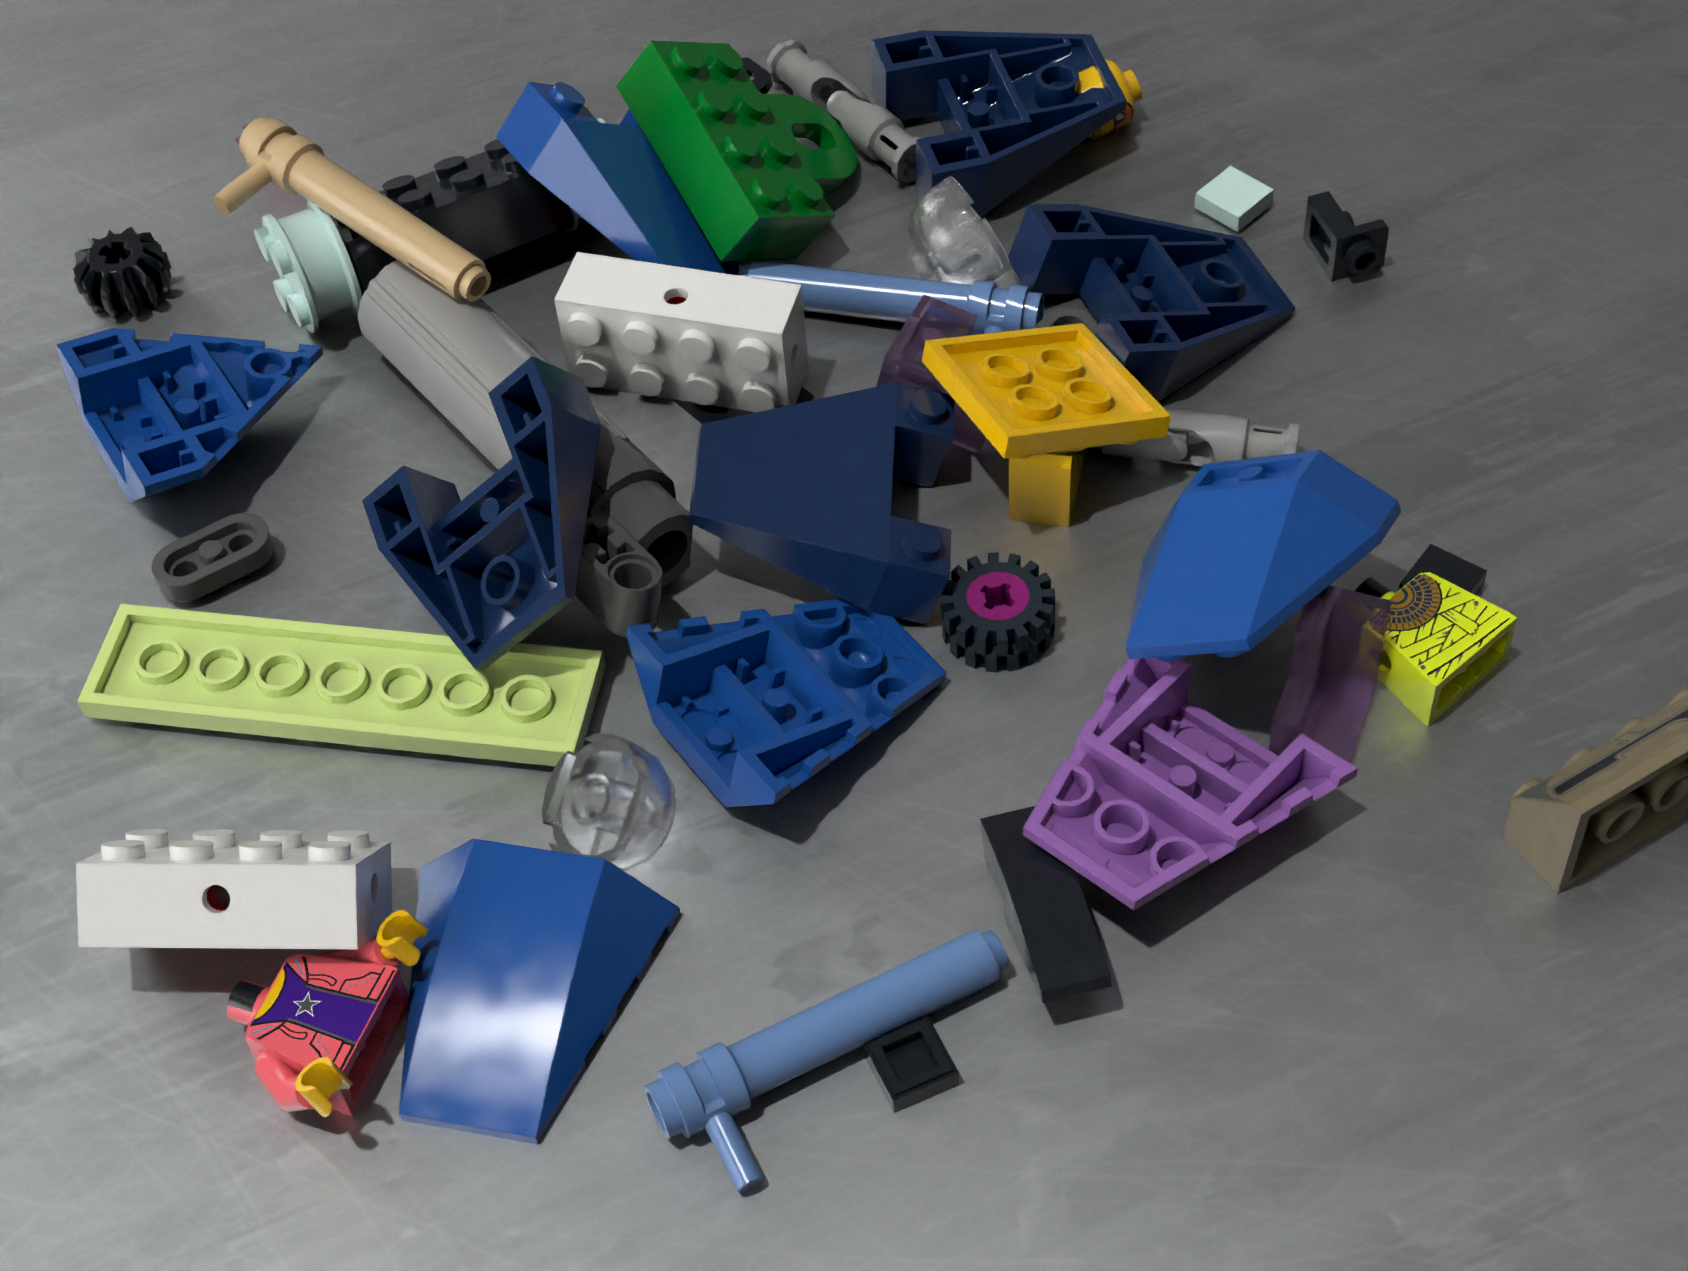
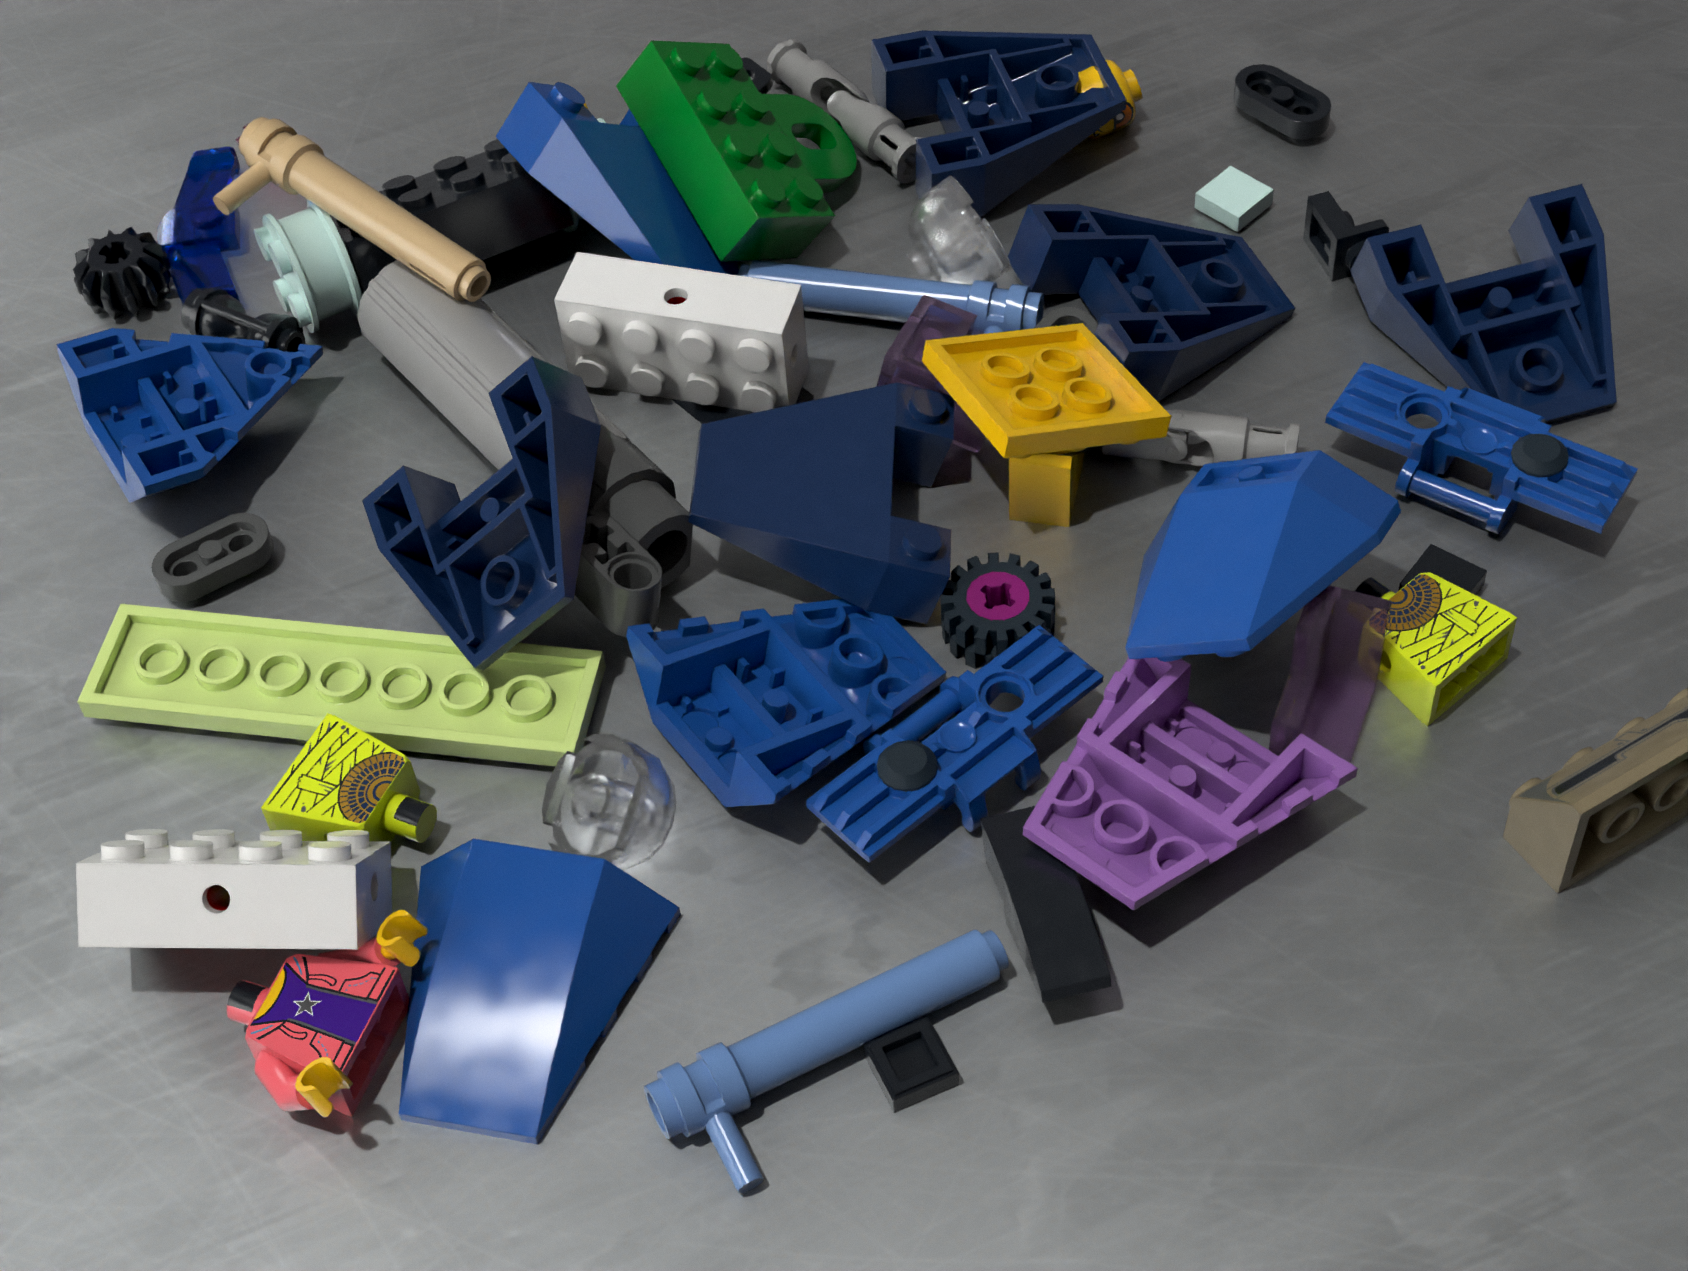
none -> clear blue plate [157,147,240,305]
none -> black piece [181,287,305,352]
none -> neon yellow torso [261,713,437,843]
none -> blue piece [806,625,1104,863]
none -> black plate [1234,64,1331,140]
none -> blue piece [1325,362,1638,535]
none -> dark blue wedge [1350,184,1617,424]

